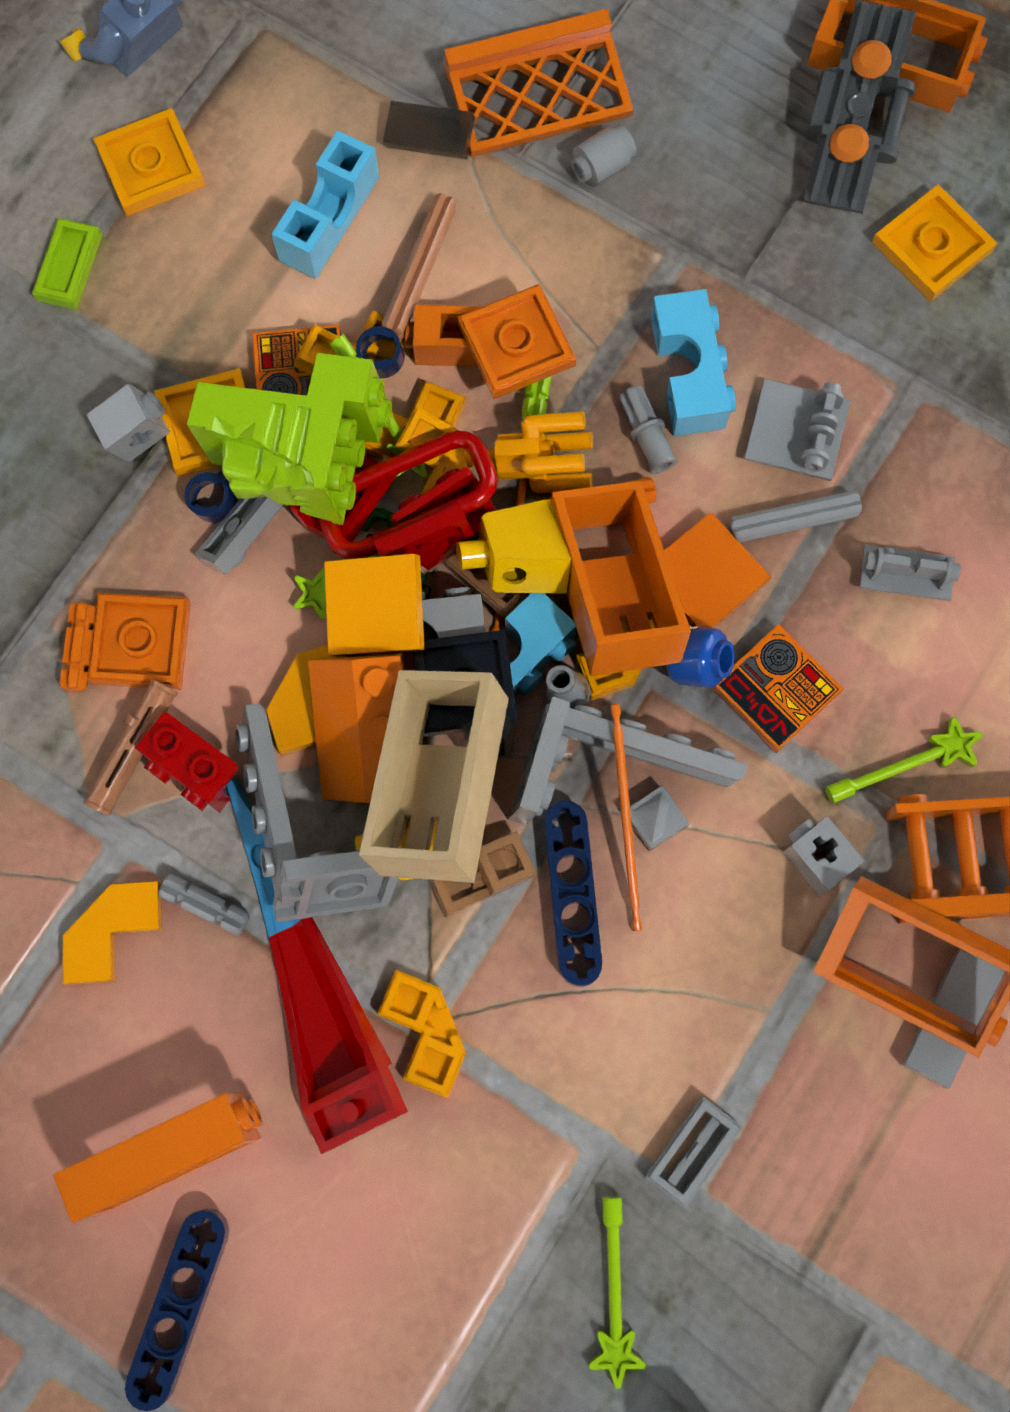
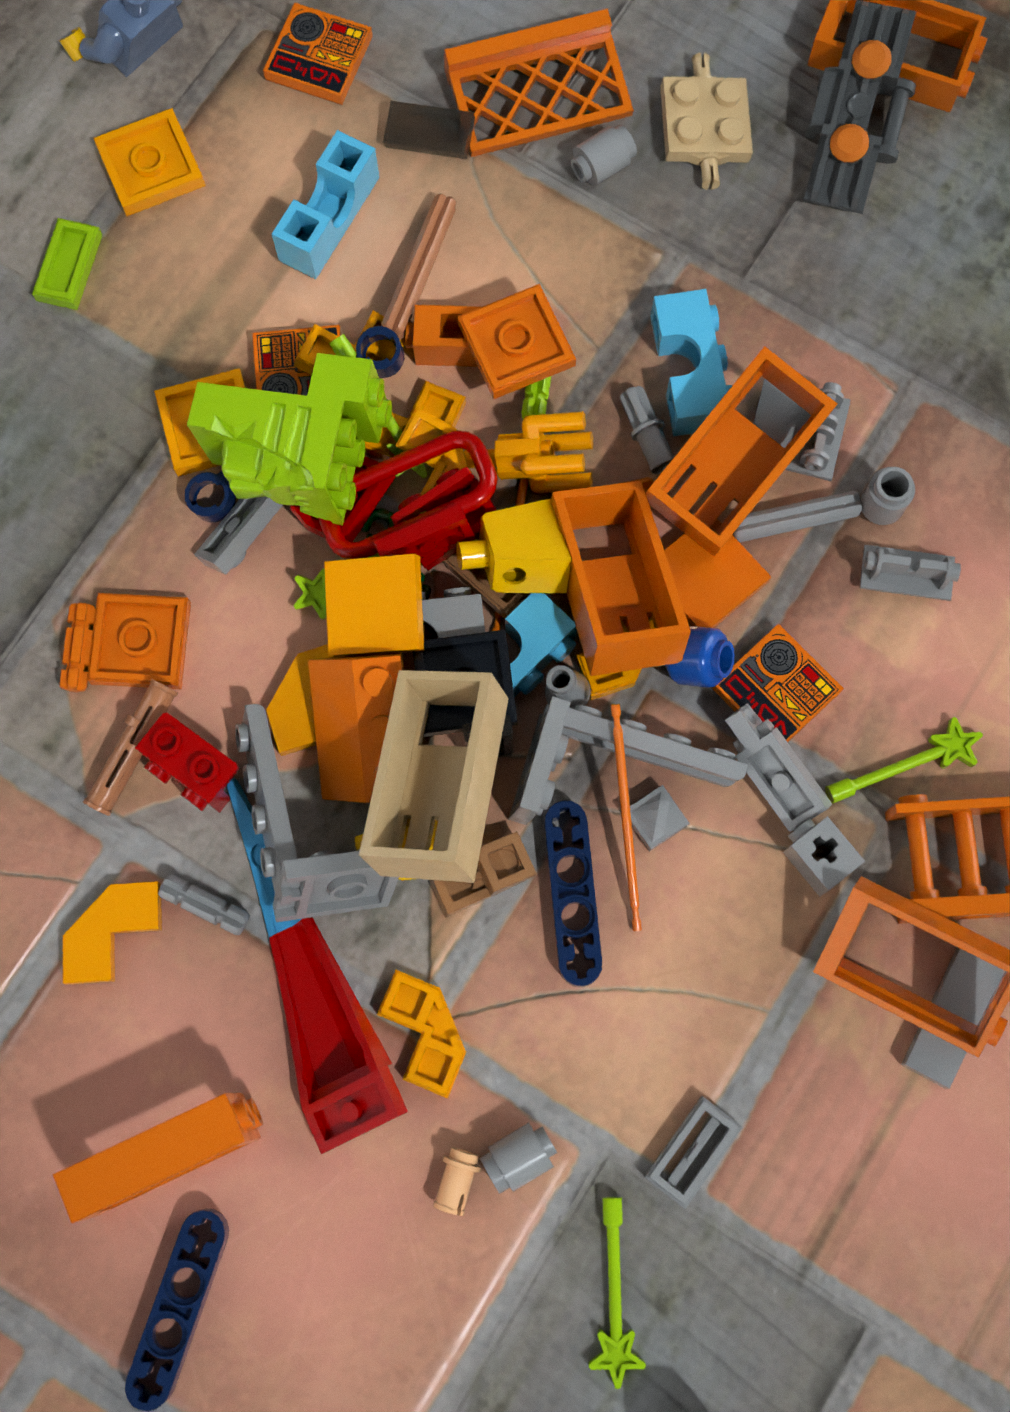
light grey brick [87,384,170,462] -> none
light orange tile [872,184,998,302] -> none
none -> tile [263,2,373,105]
none -> light nougat pin [433,1147,481,1216]
none -> light grey brick [480,1123,557,1194]
none -> orange piece [646,346,838,556]
none -> tan plate [660,53,753,190]
none -> light grey hinge [725,703,832,832]
none -> light grey brick [860,467,915,525]

